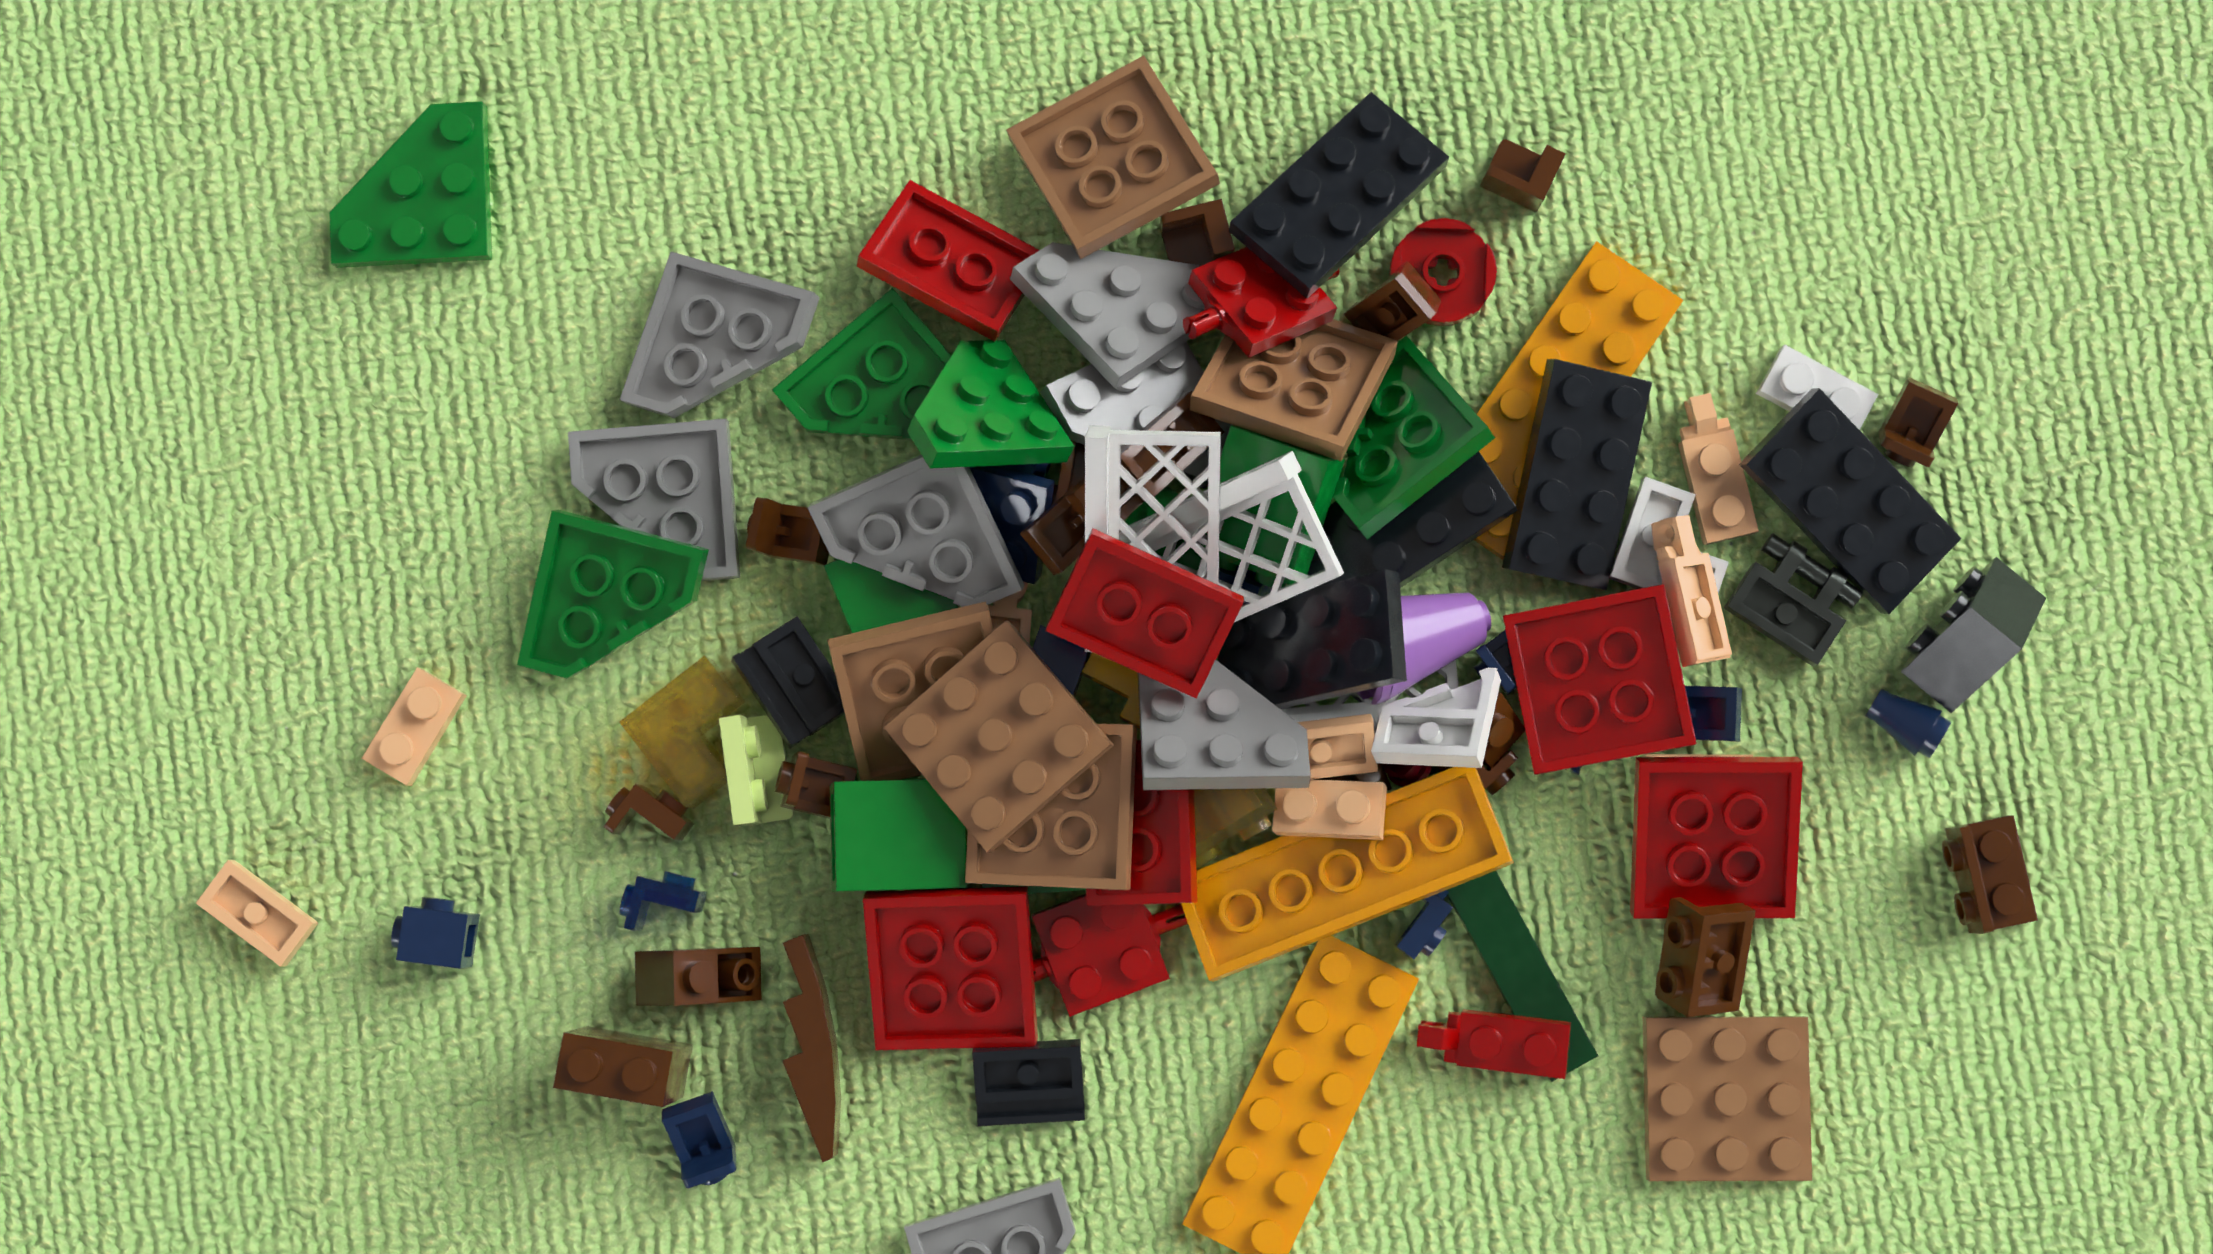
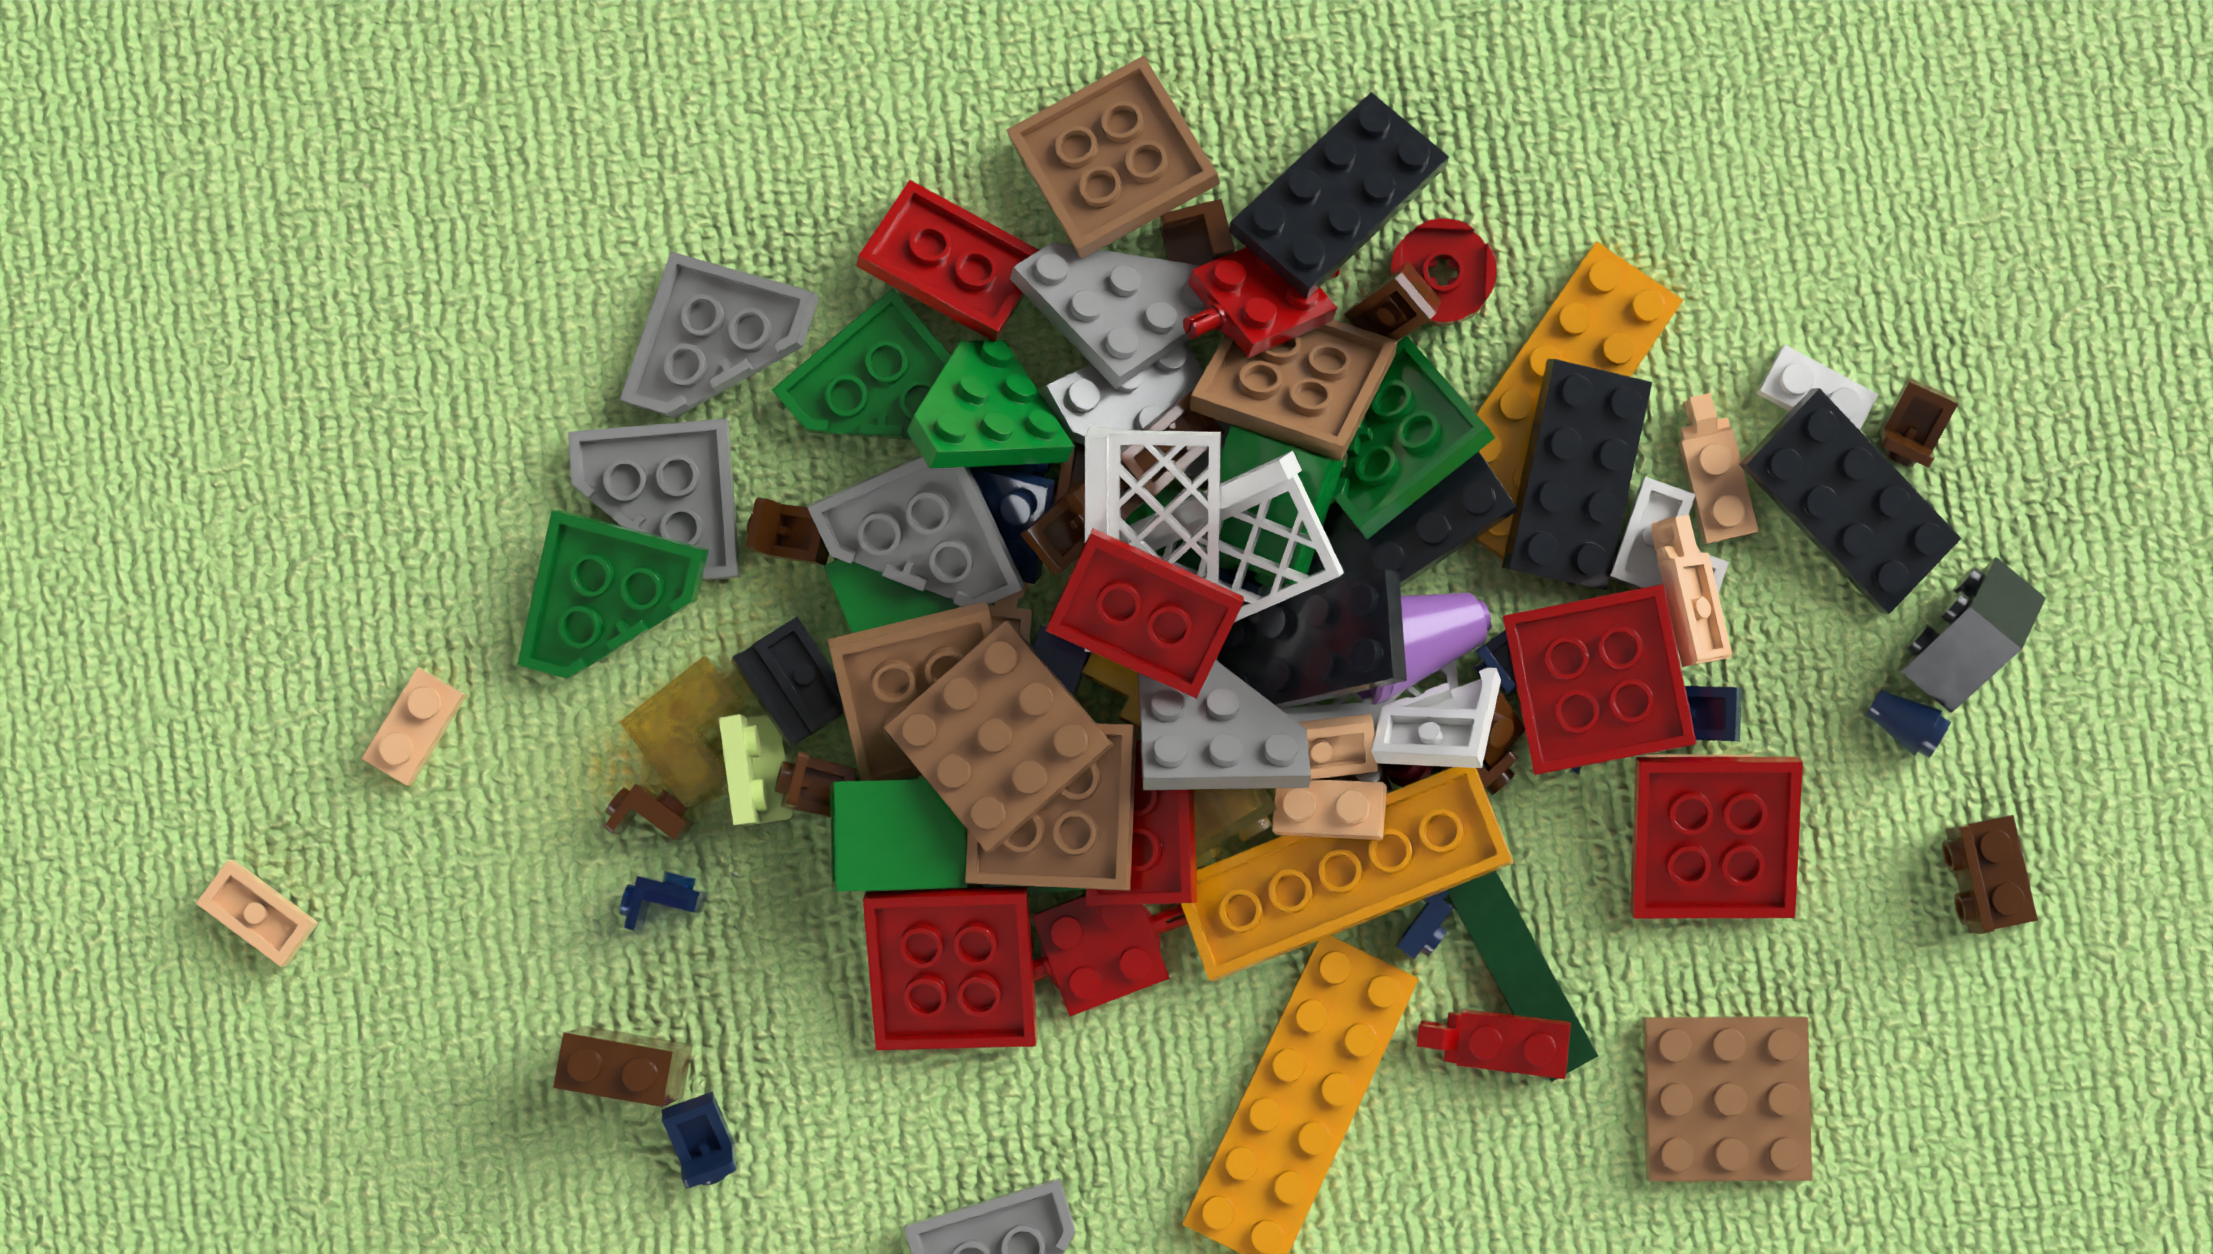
green plate [329,101,492,268] -> none
dark blue brick [391,897,480,969] -> none
reddish brown slope [635,947,762,1006] -> none
reddish brown slope [783,934,841,1162] -> none
black plate [972,1039,1085,1126] -> none
reddish brown panel [1480,139,1566,212] -> none
reddish brown bracket [1655,897,1756,1017] -> none
pearl dark grey plate [1724,533,1863,666] -> none

